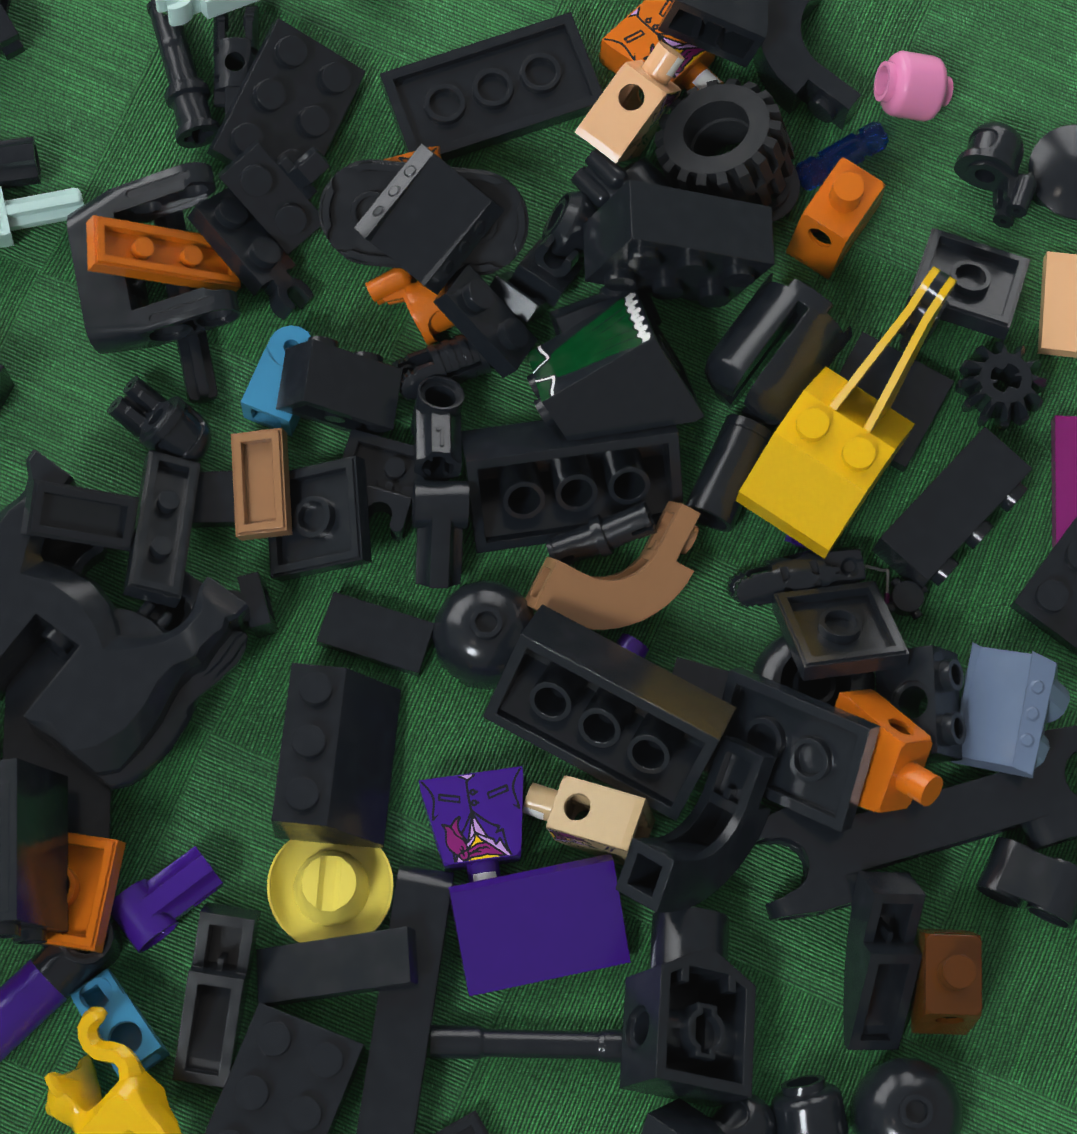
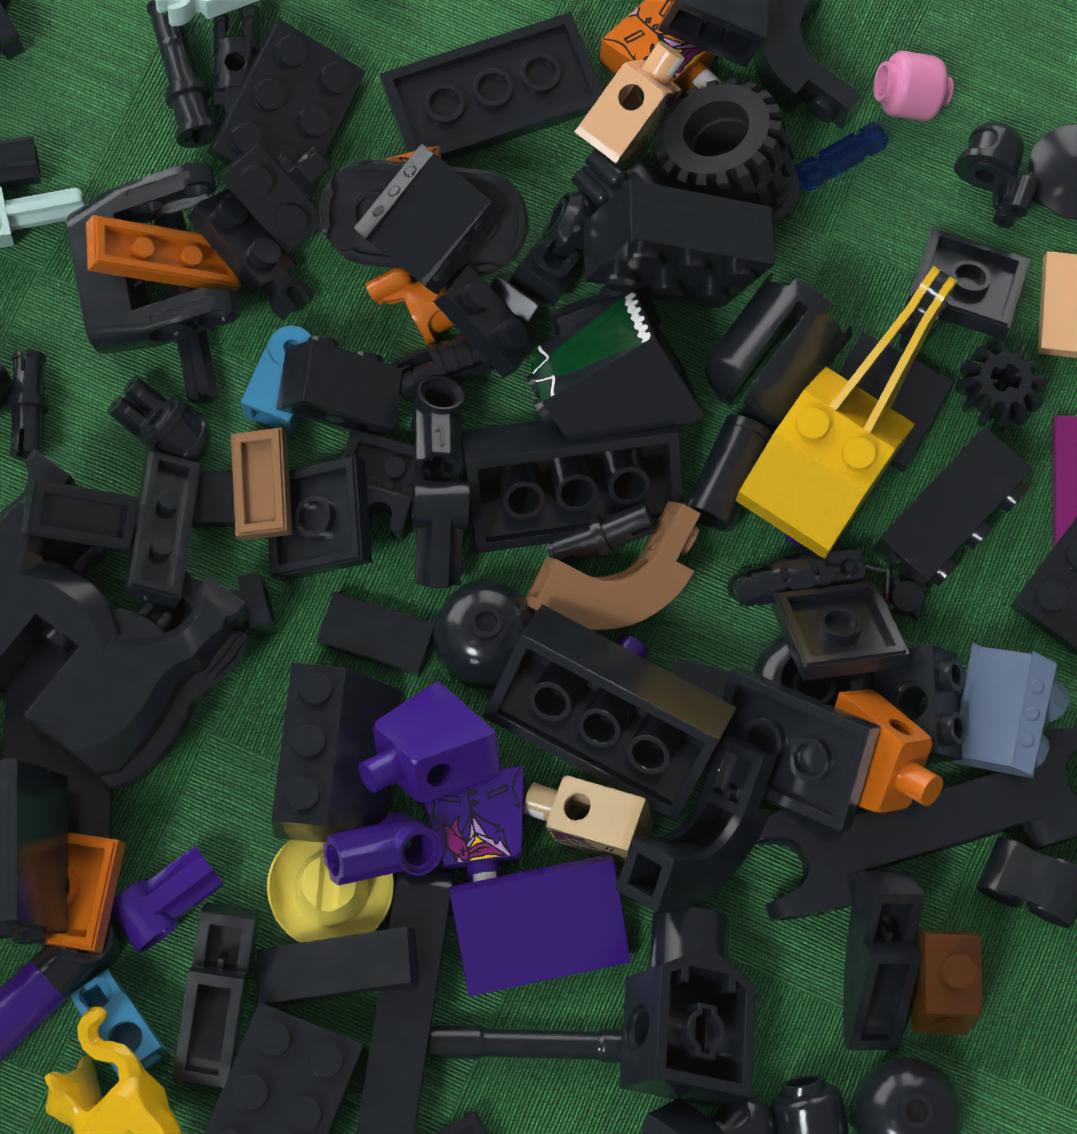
orange torso [786,158,886,280] -> none
none -> black pin [6,350,49,460]
none -> dark purple piece [323,812,443,886]
none -> dark purple torso [359,681,500,802]

